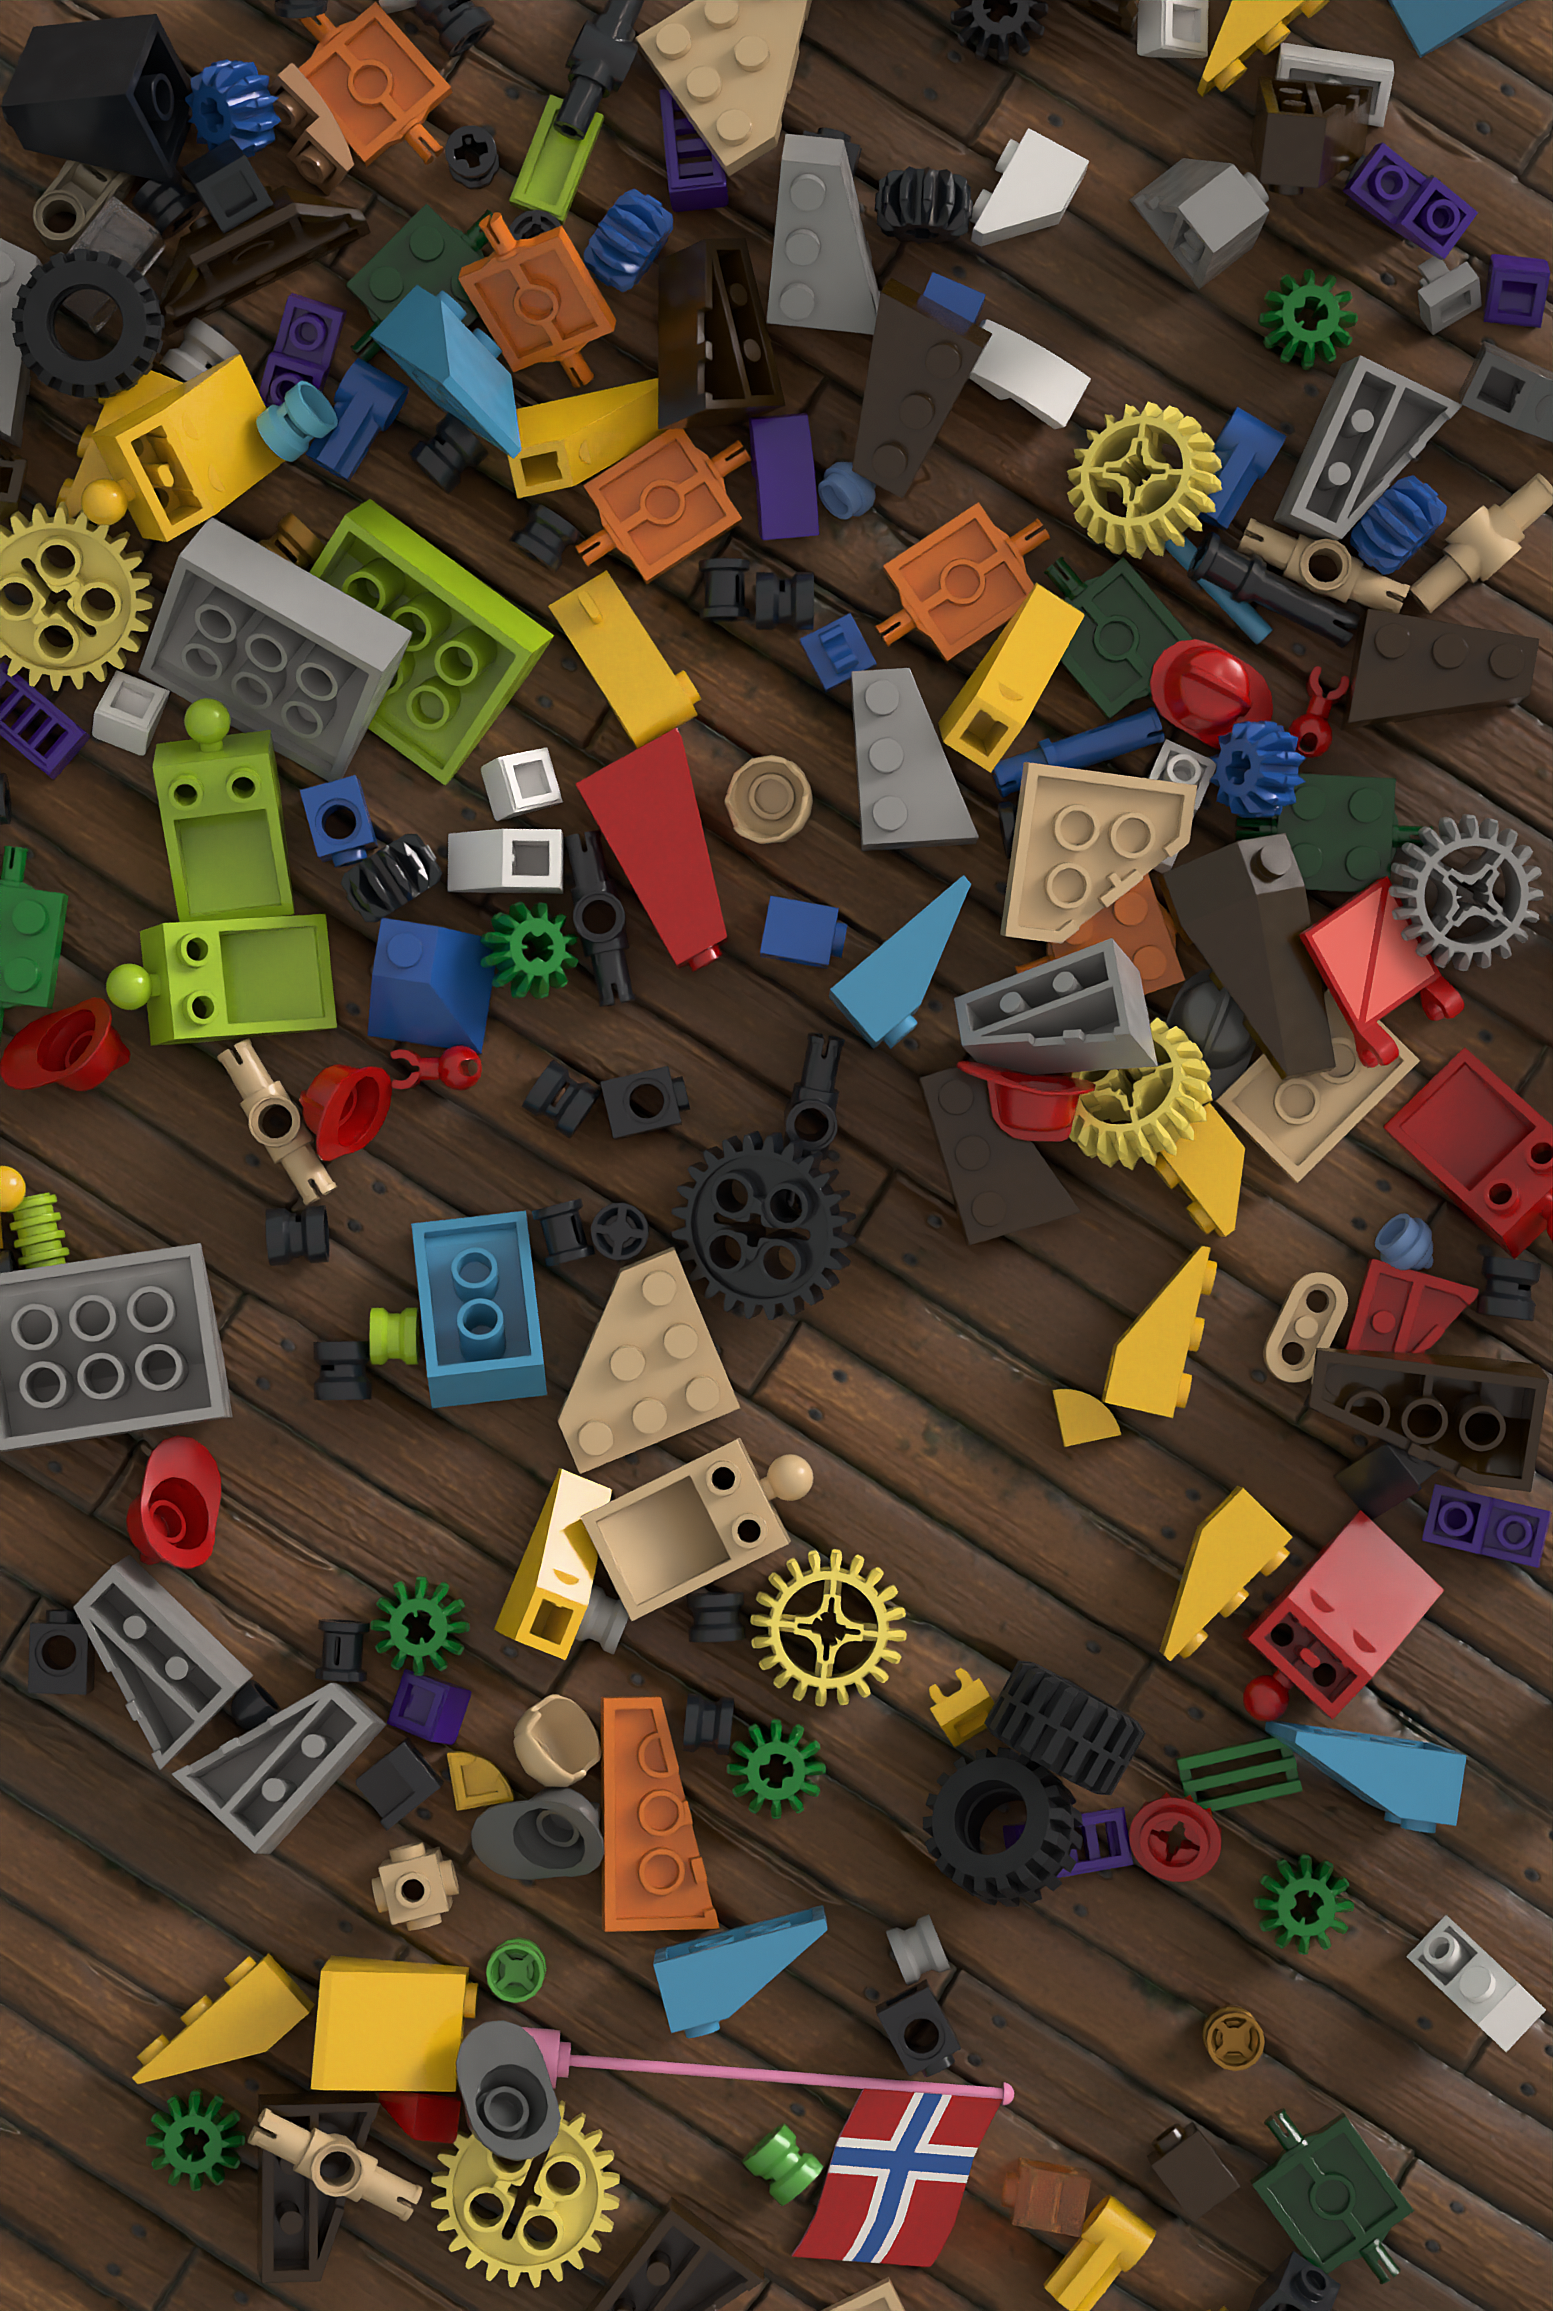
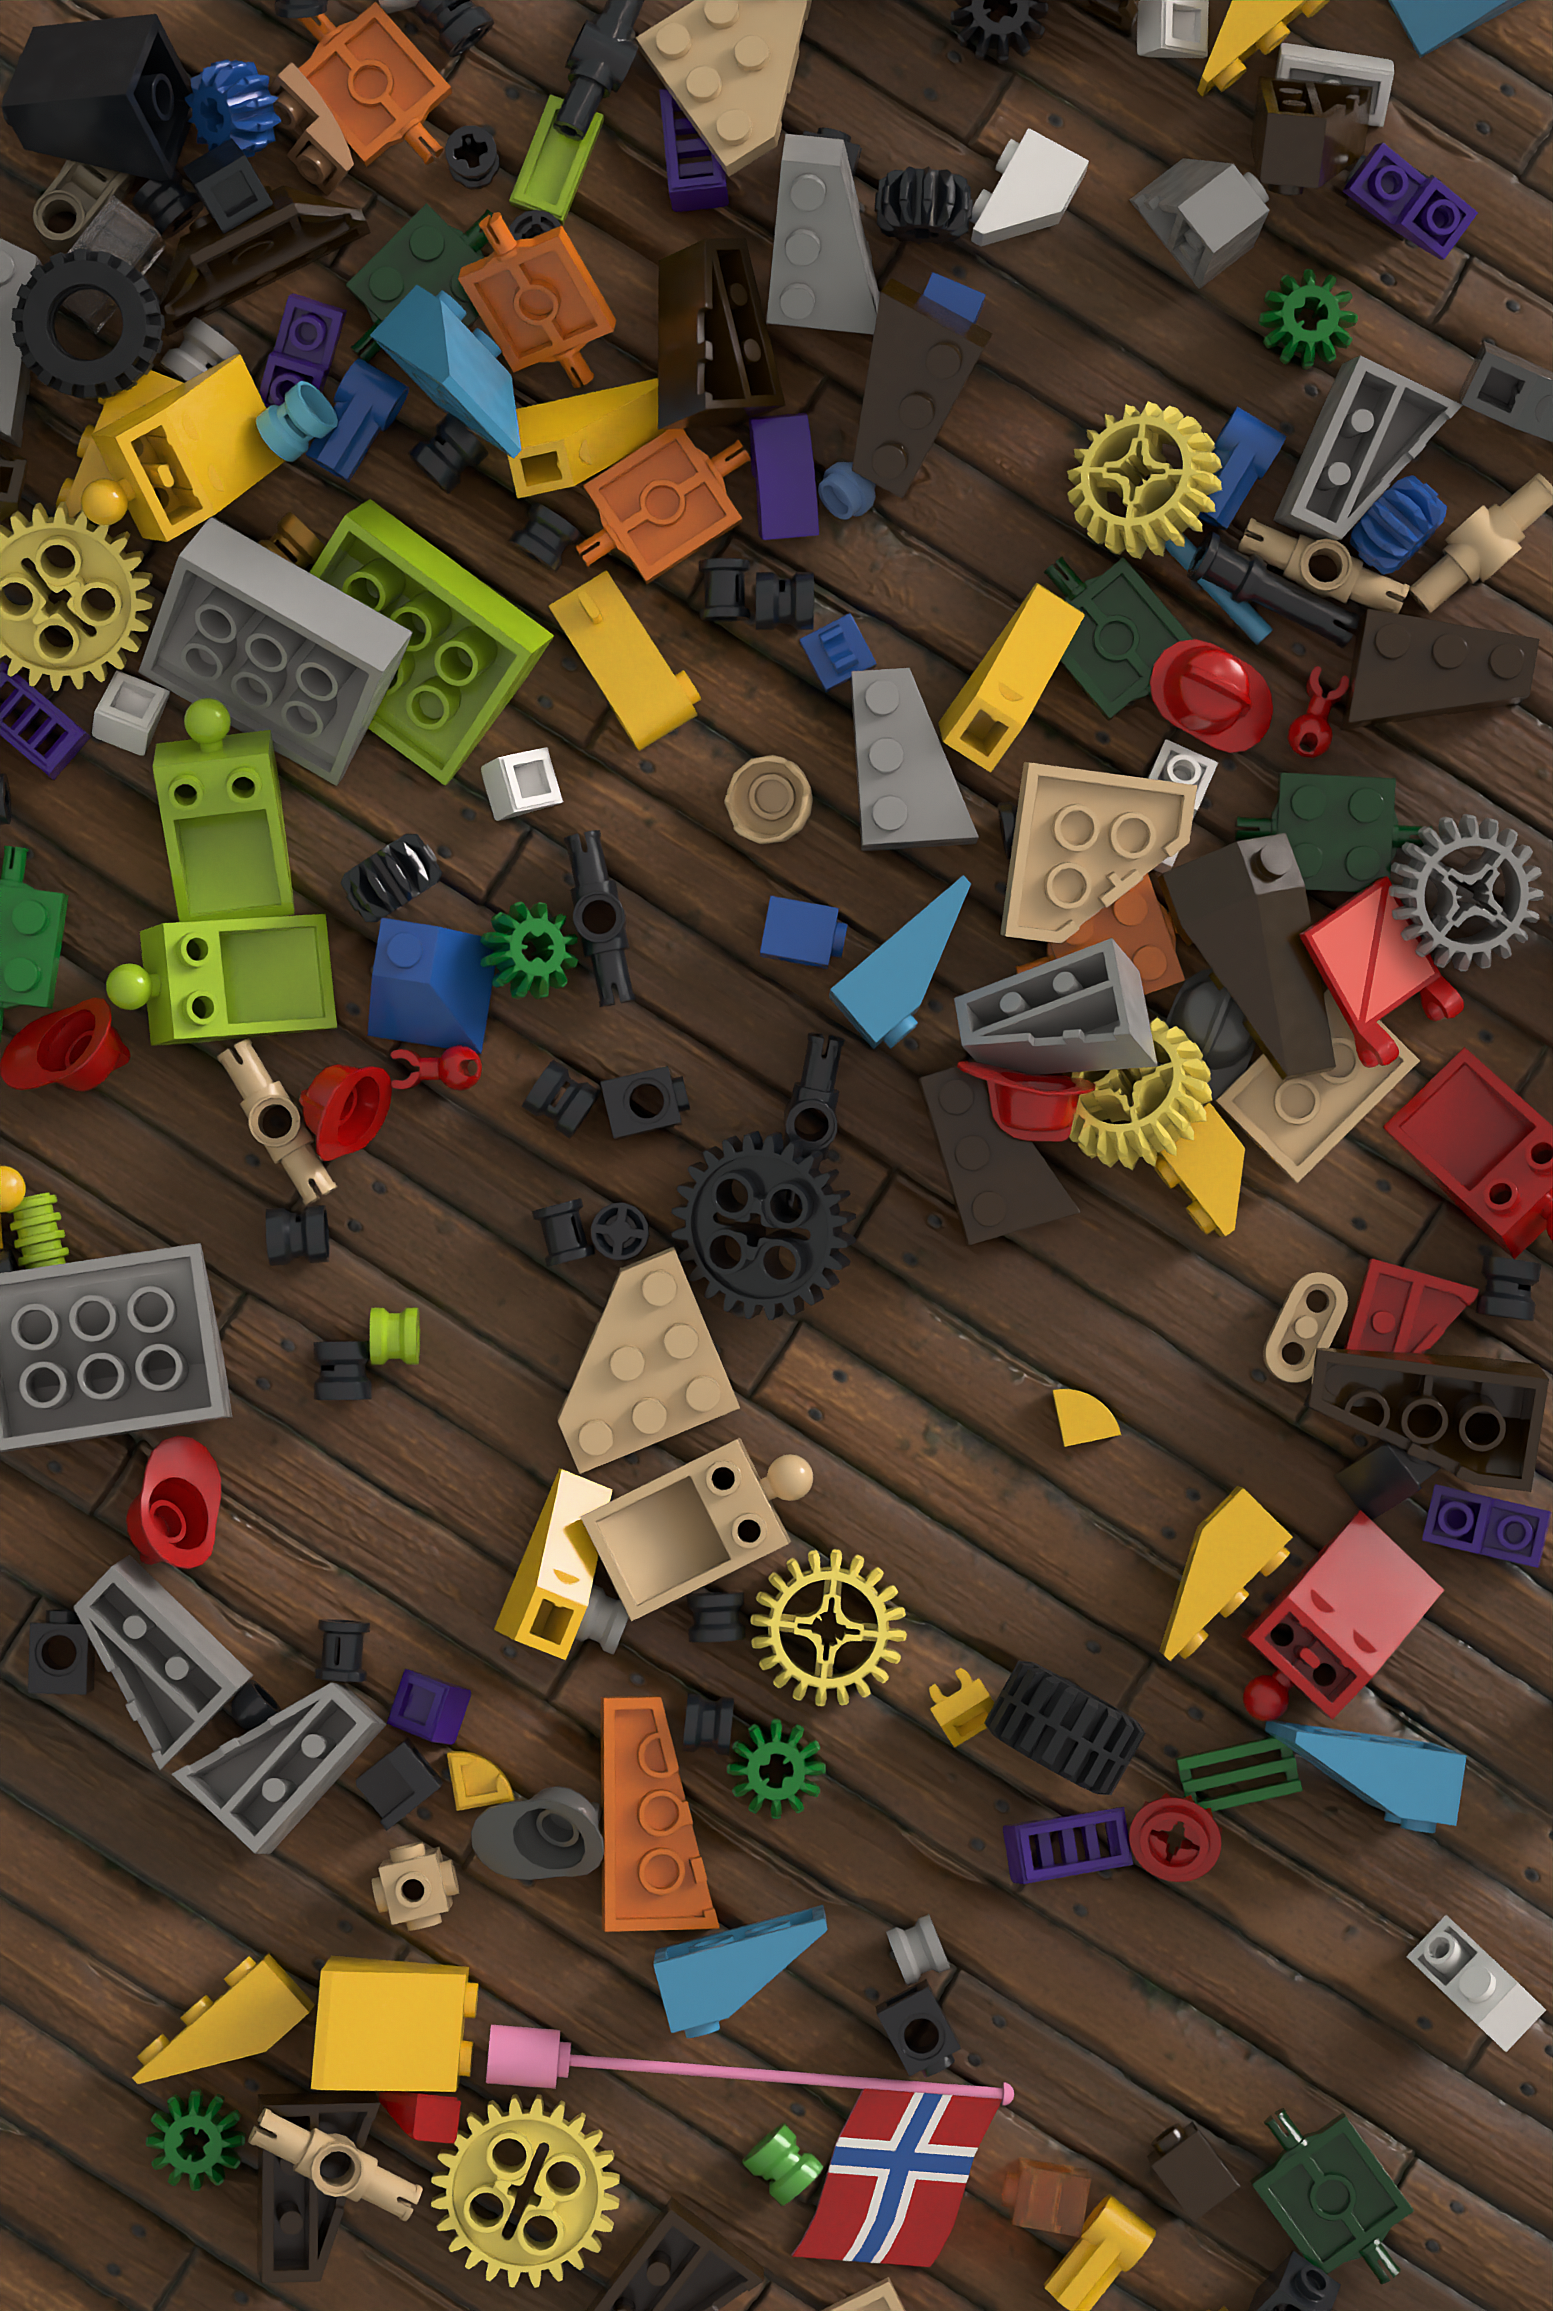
blue brick [300,775,378,868] -> none
green gear [371,1576,470,1676] -> none
dark azure slope [411,1211,547,1408] -> none
white slope [448,829,564,894] -> none
dark grey piece [456,2020,561,2161] -> none
bright green wheel [486,1937,547,2003] -> none
tan hair [513,1694,602,1787] -> none
red slope [575,727,728,972] -> none
blue gear [584,188,673,292] -> none
orange plate [874,502,1050,664] -> none
black tyre [923,1747,1083,1907] -> none
white slope [969,319,1091,429] -> none
blue pin [992,707,1165,798] -> none
yellow slope [1101,1246,1217,1418] -> none
pearl gold wheel [1201,2004,1265,2071] -> none
blue gear [1209,721,1306,818] -> none
green gear [1253,1853,1354,1955] -> none
medium blue plate [1375,1213,1433,1271] -> none
light grey tile [1417,256,1482,335] -> none
dark purple slope [1483,254,1550,328] -> none

